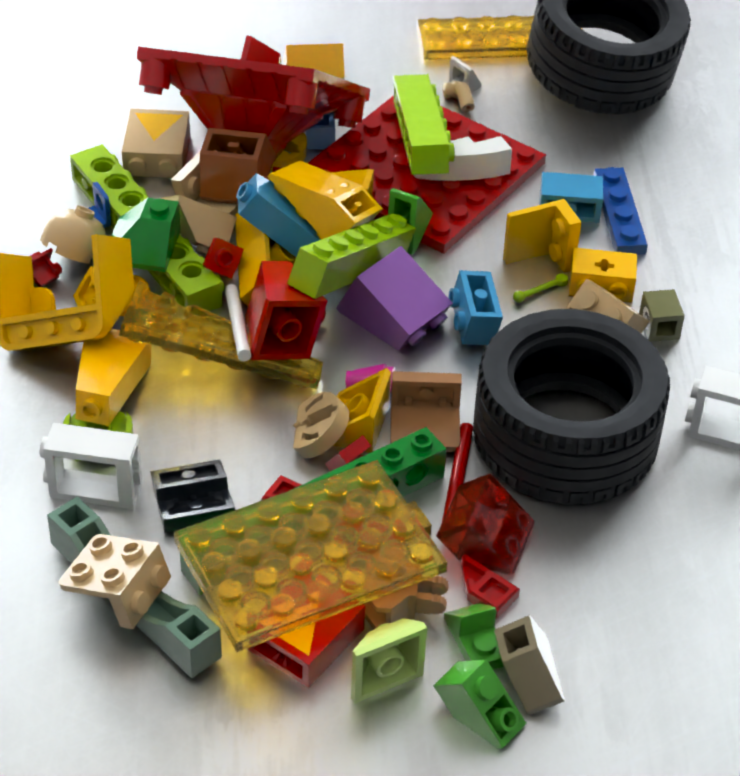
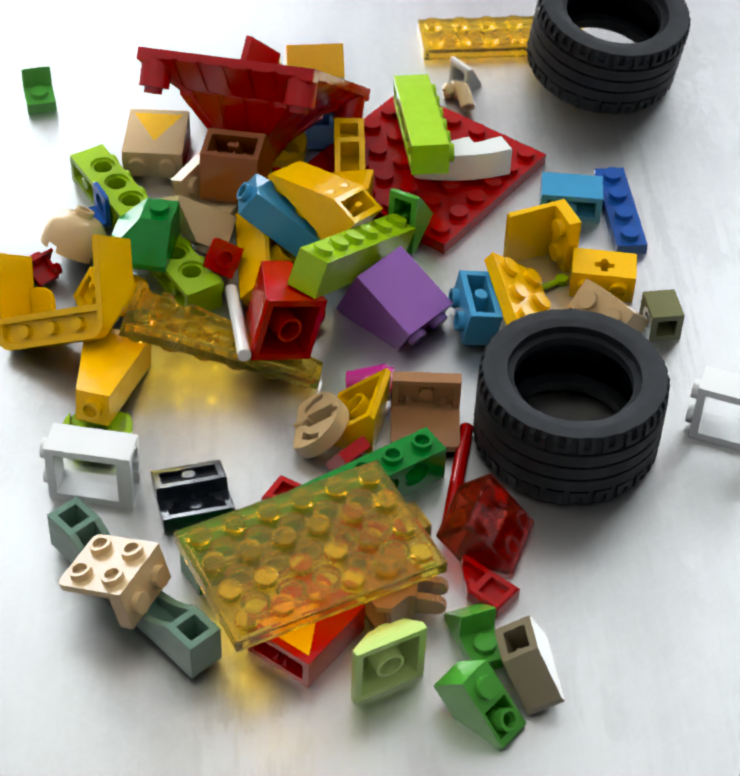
none -> bright green slope [20,66,57,115]
none -> yellow slope [334,118,365,172]
none -> yellow plate [484,252,551,325]

